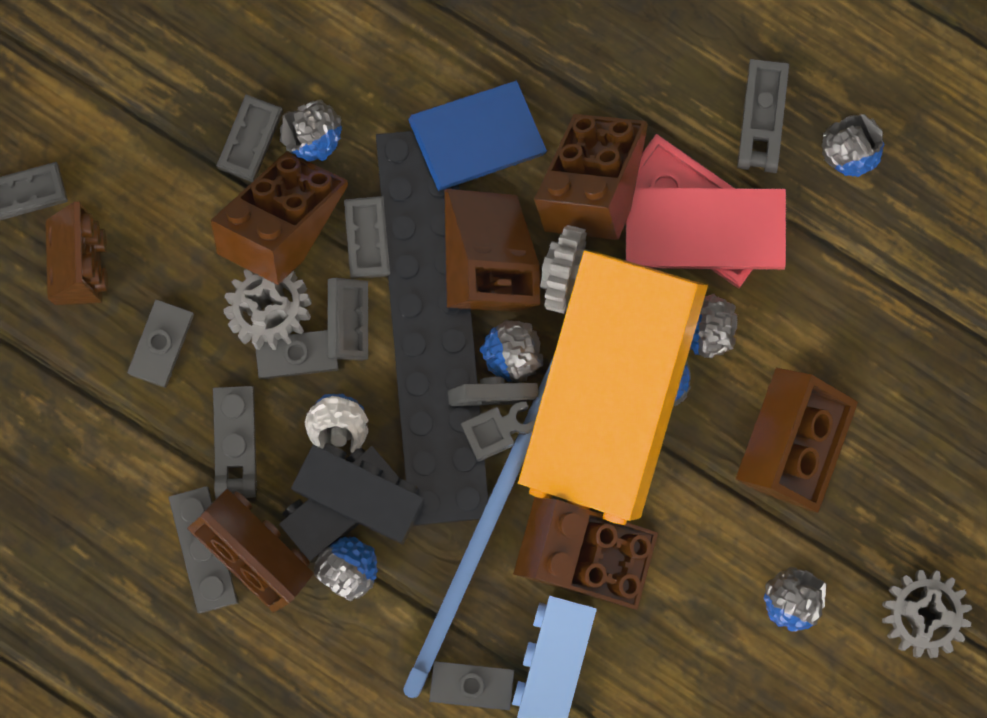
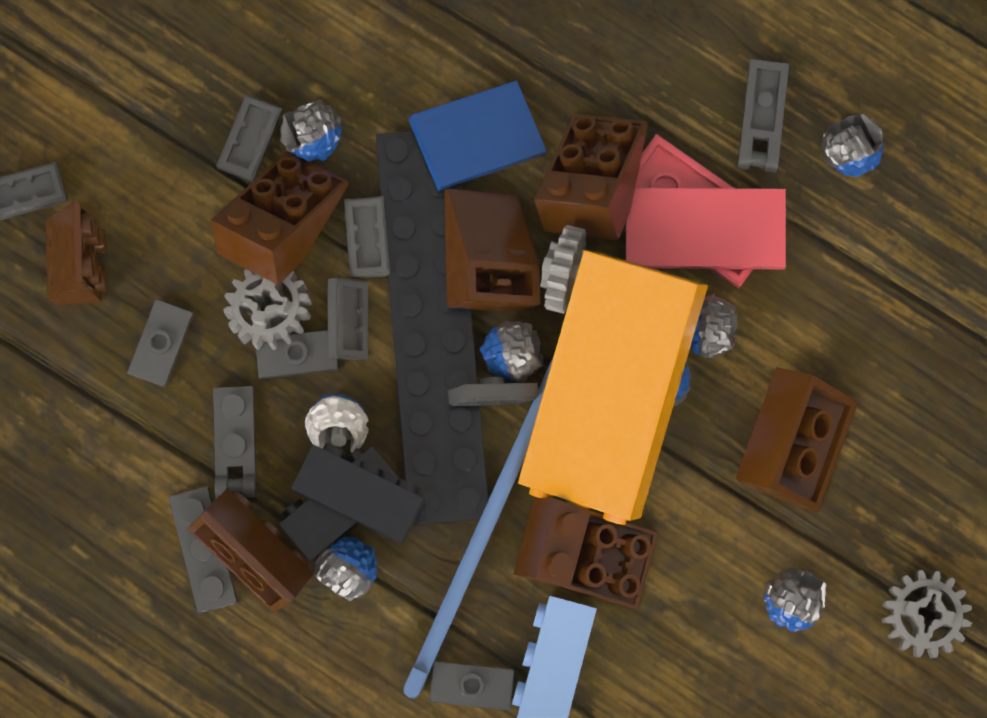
dark grey plate [461,402,535,462] -> none

